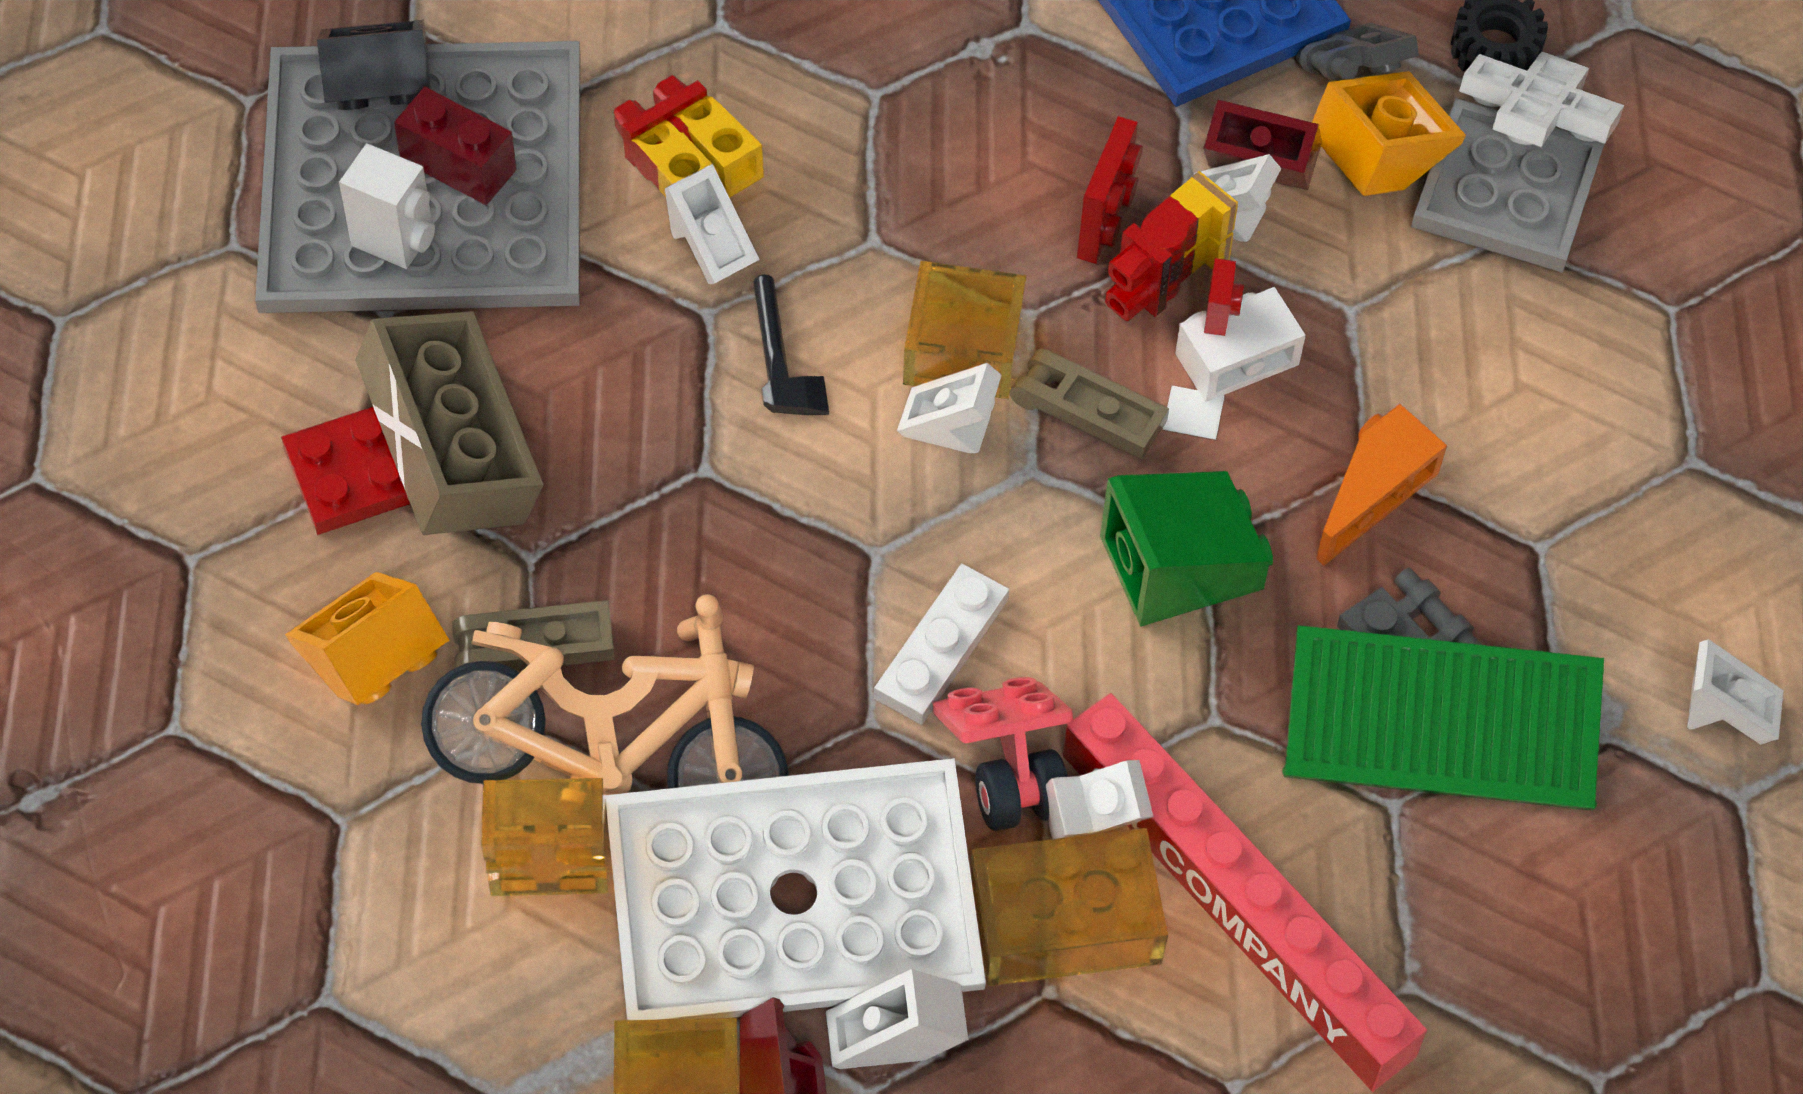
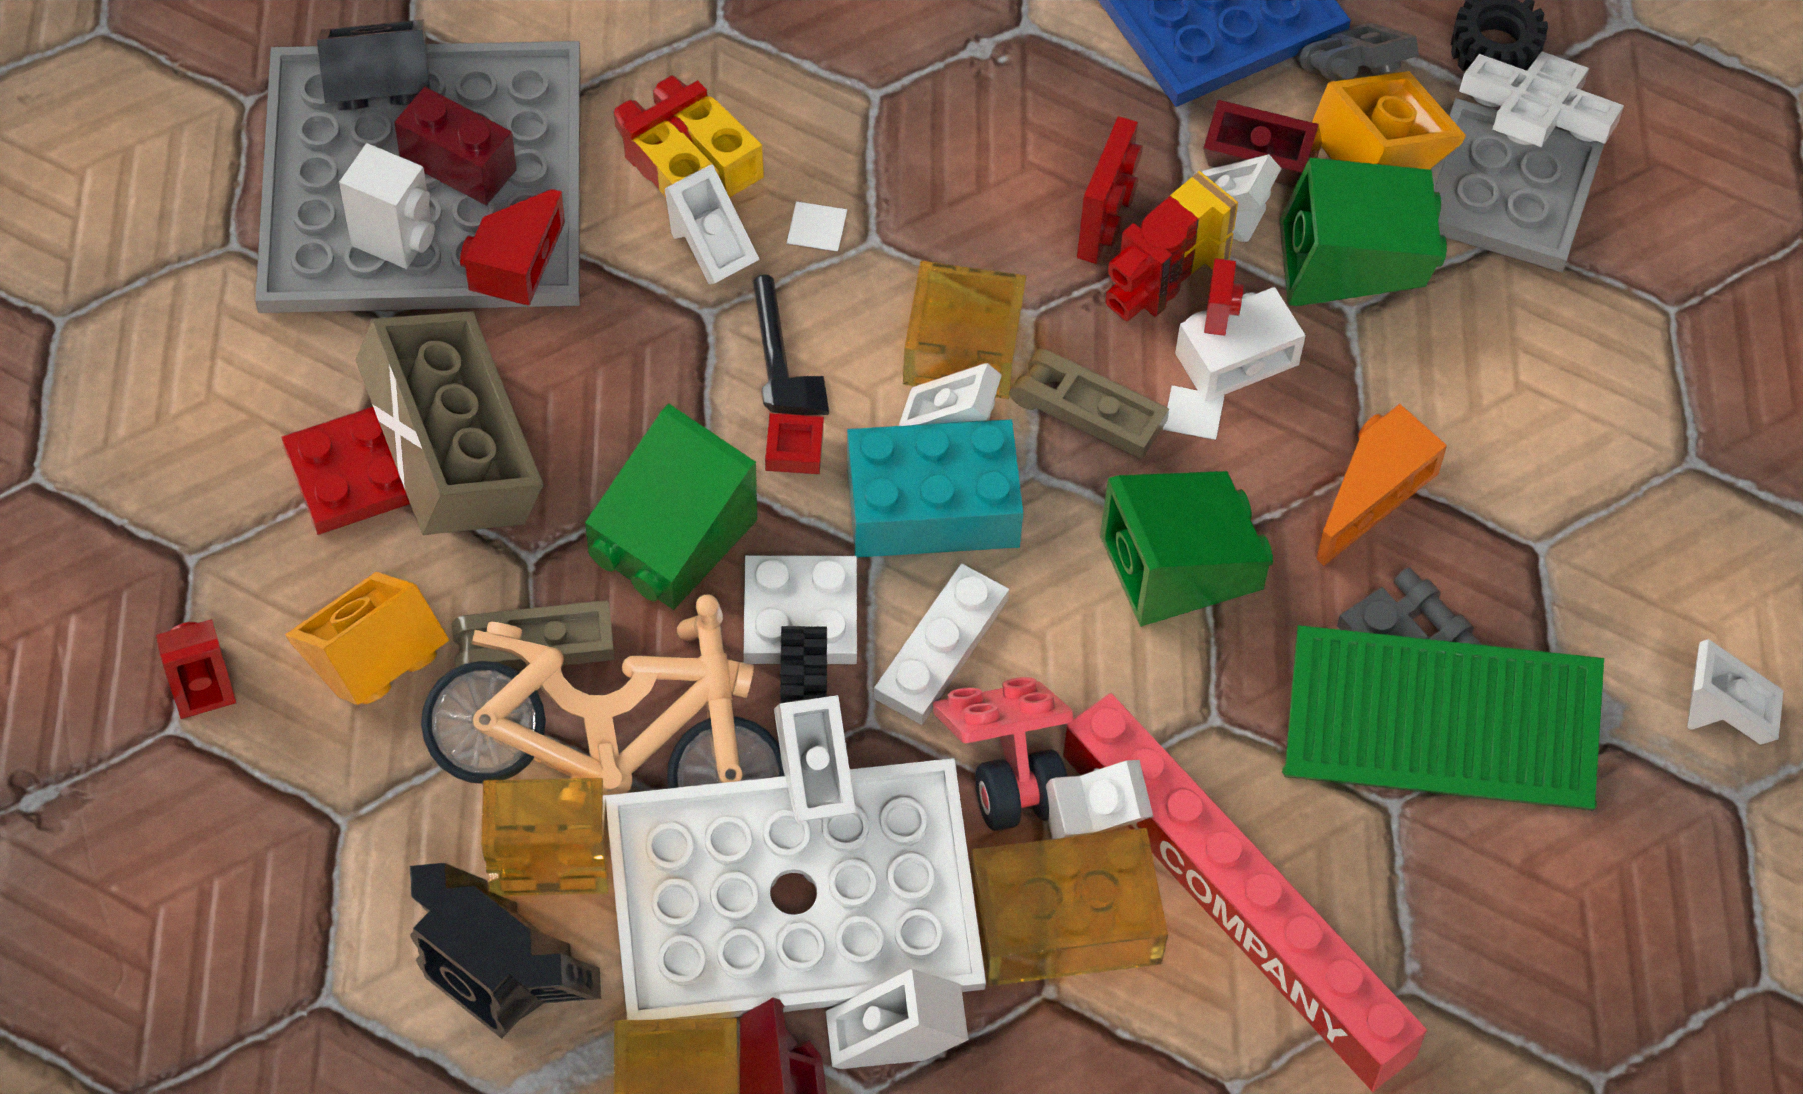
none -> red slope [156,619,236,719]
none -> black slope [410,863,601,1039]
none -> red slope [460,189,565,306]
none -> green slope [585,403,758,610]
none -> white plate [744,555,857,664]
none -> red plate [765,413,824,474]
none -> white slope [774,695,856,822]
none -> black tyre [780,626,827,704]
none -> white sticker [786,202,847,251]
none -> teal brick [847,419,1023,558]
none -> green slope [1279,157,1447,306]

